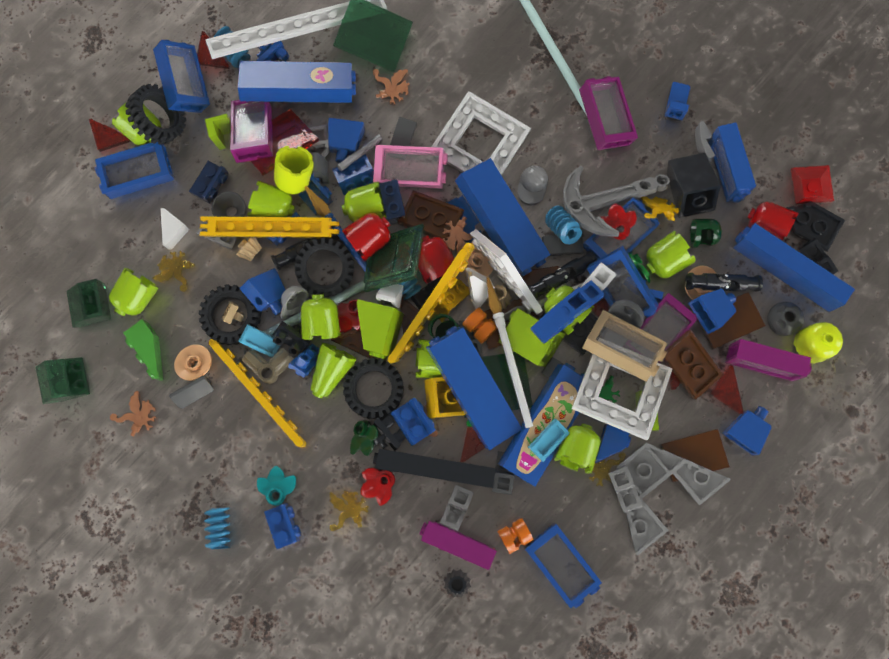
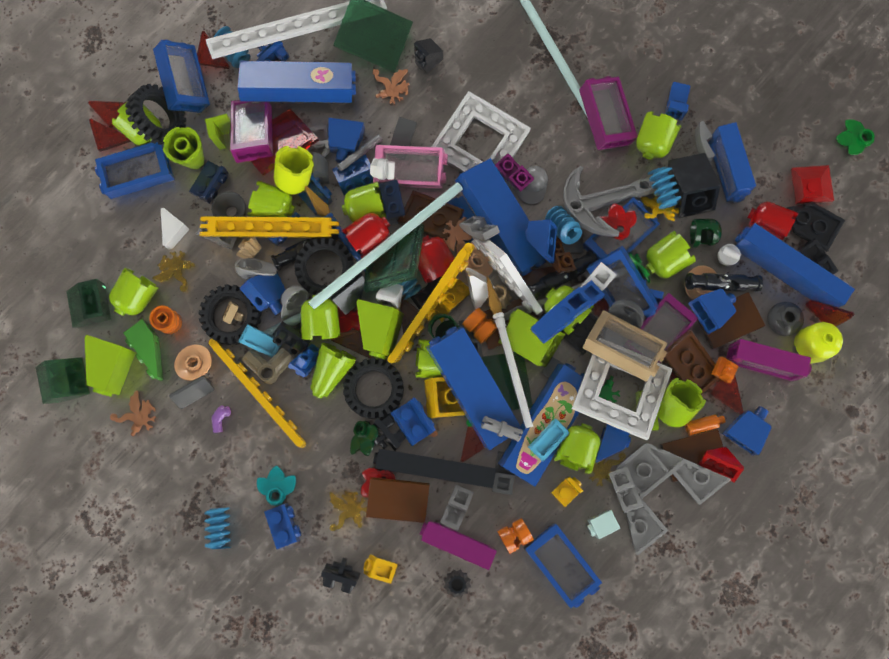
none -> lime slope [85,335,136,397]
none -> clear red tile [88,101,126,128]
none -> orange wheel [149,305,182,335]
none -> lime cone [163,127,205,170]
none -> medium lavender arm [212,405,231,433]
none -> light grey cap [235,258,277,280]
none -> light aqua piece [308,182,463,309]
none -> black hips [321,557,360,594]
none -> black slope [330,272,365,315]
none -> yellow bracket [363,554,398,584]
none -> reddish brown tile [366,477,430,523]
none -> white piece [370,158,395,180]
none -> black slope [414,38,443,73]
none -> light grey slope [459,216,500,241]
none -> light grey pin [481,416,523,442]
none -> magenta slope [495,153,534,192]
none -> blue slope [525,219,557,263]
none -> reddish brown slope [551,238,576,273]
none -> yellow bracket [551,476,583,507]
none -> light aqua brick [587,510,621,539]
none -> lime cylinder [636,111,681,160]
none -> dark azure piece [648,167,681,210]
none -> lime cylinder [657,378,706,427]
none -> orange cylinder [685,414,726,436]
none -> red slope [698,447,744,483]
none -> orange tile [711,357,739,383]
none -> white piece [717,244,741,266]
none -> clear red tile [805,300,855,327]
none -> green plate [836,119,875,155]

